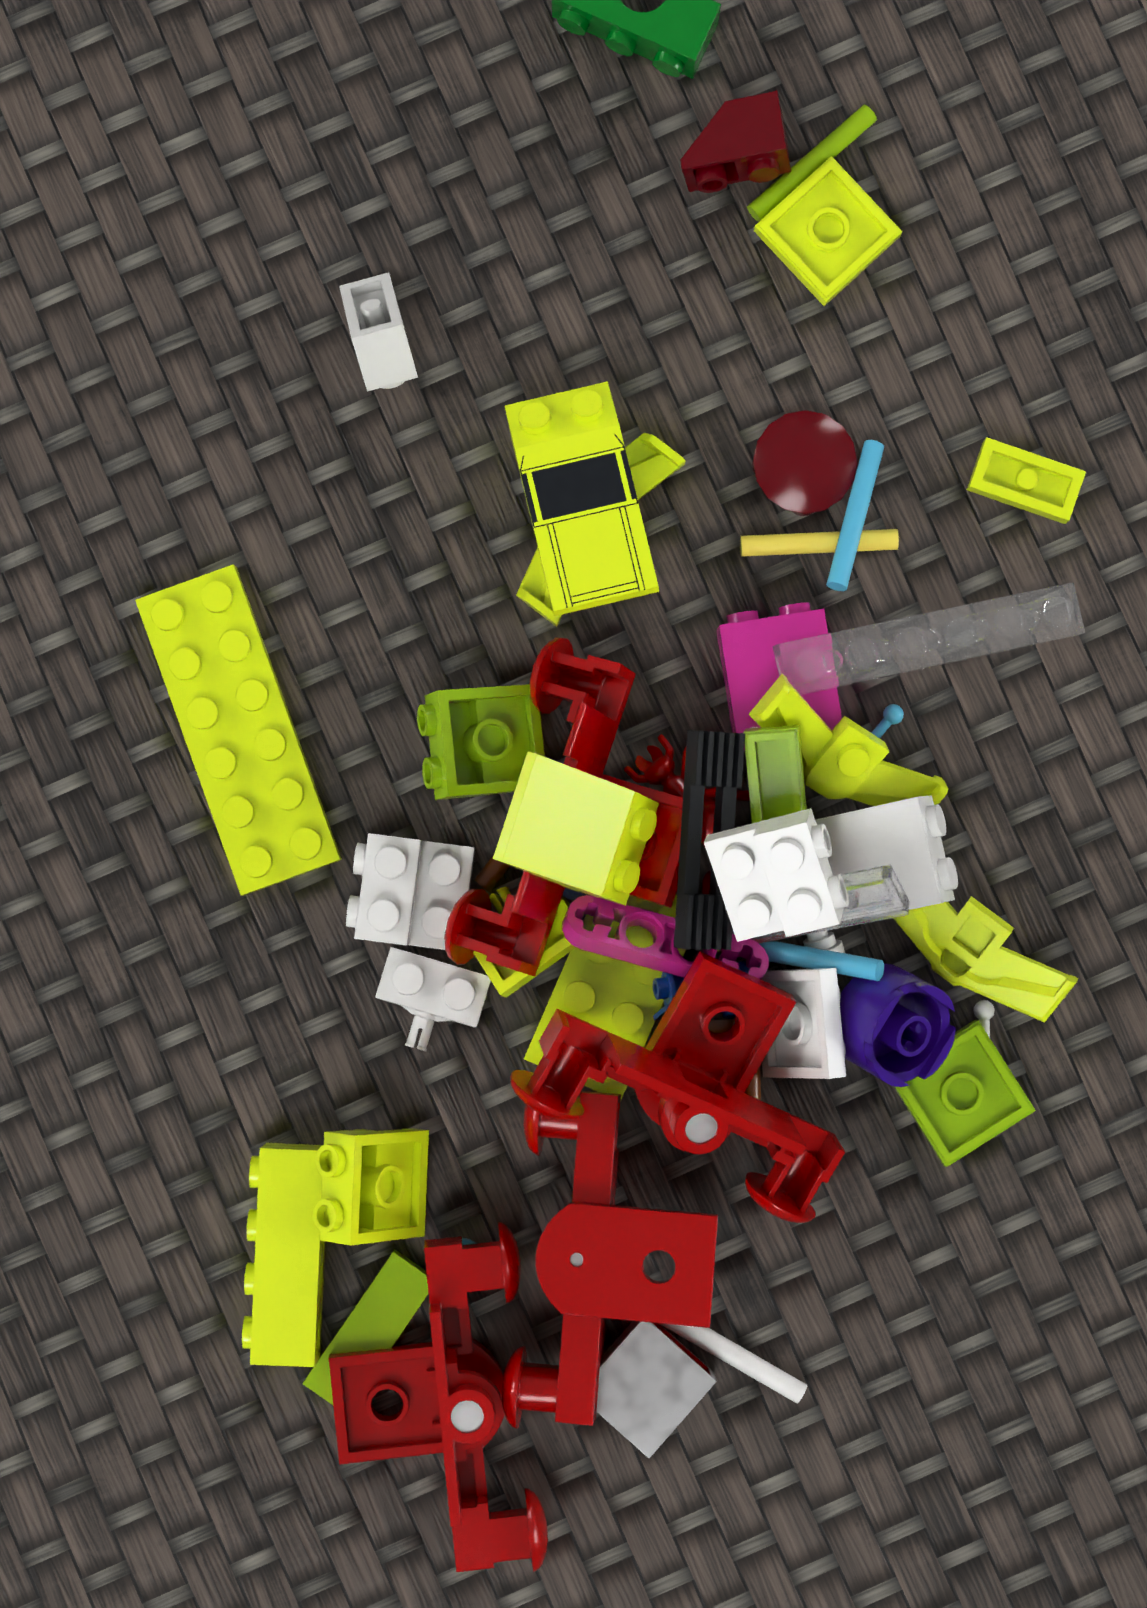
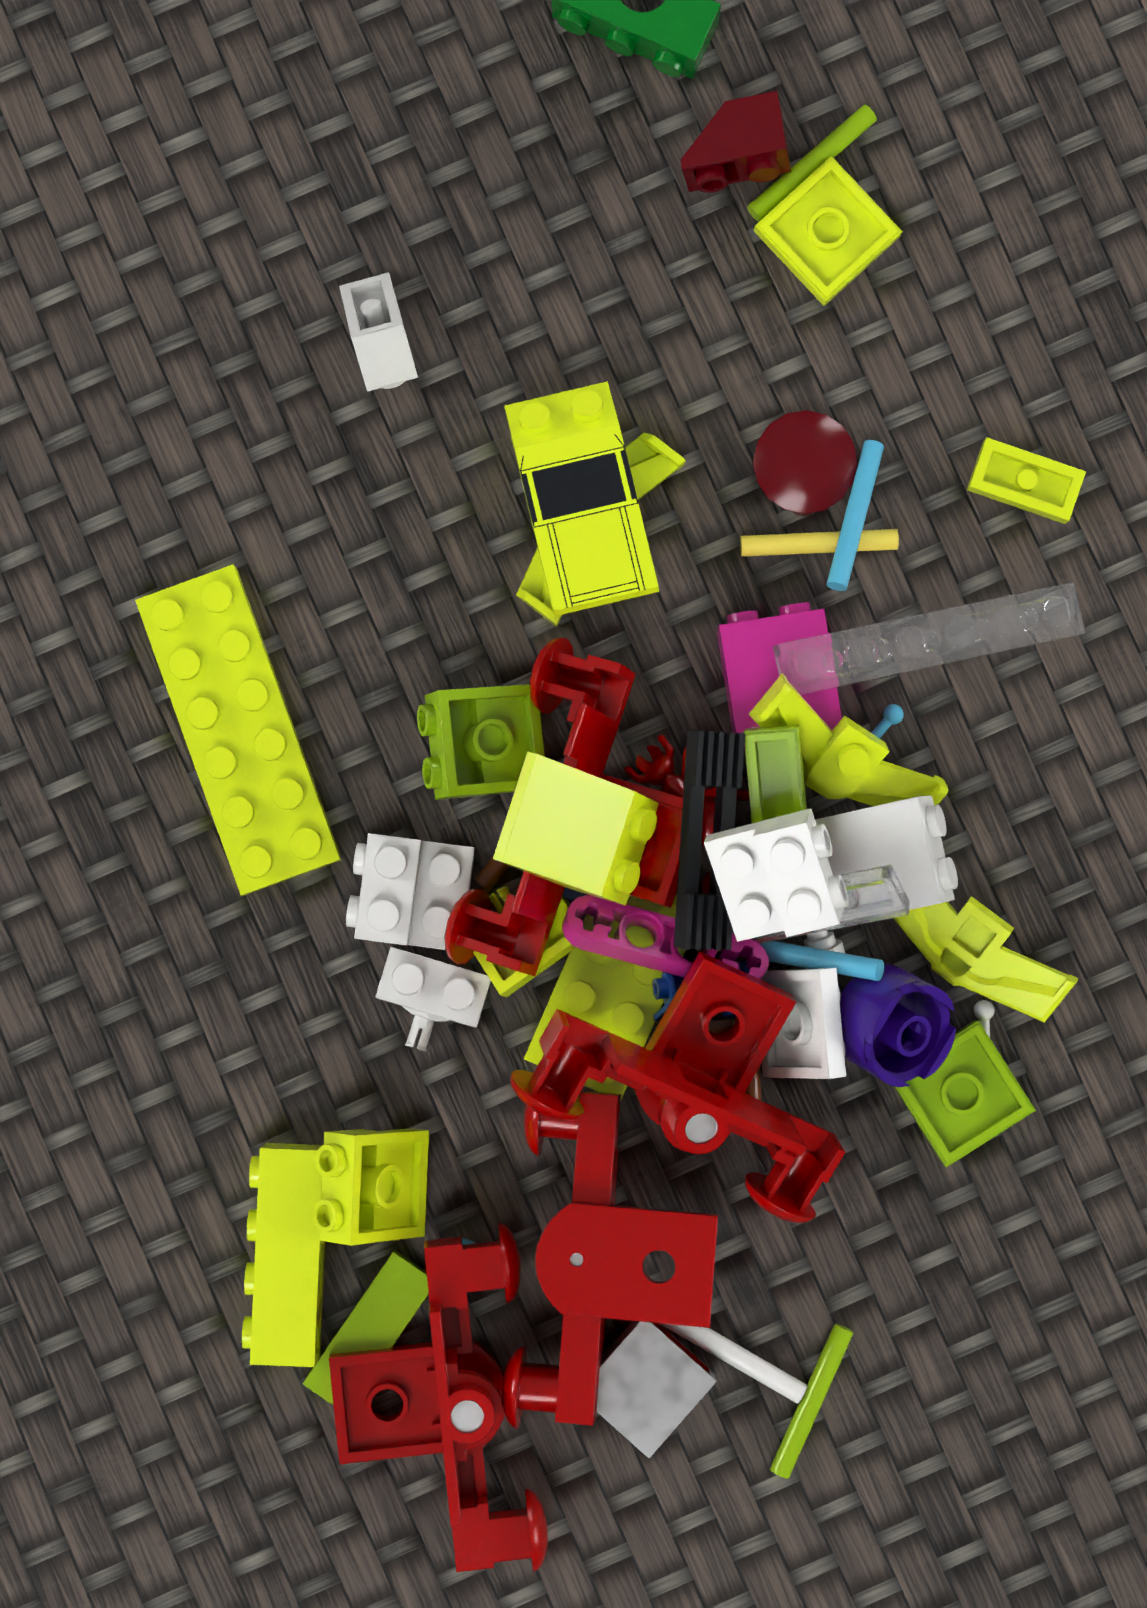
none -> lime bar [770,1323,854,1479]

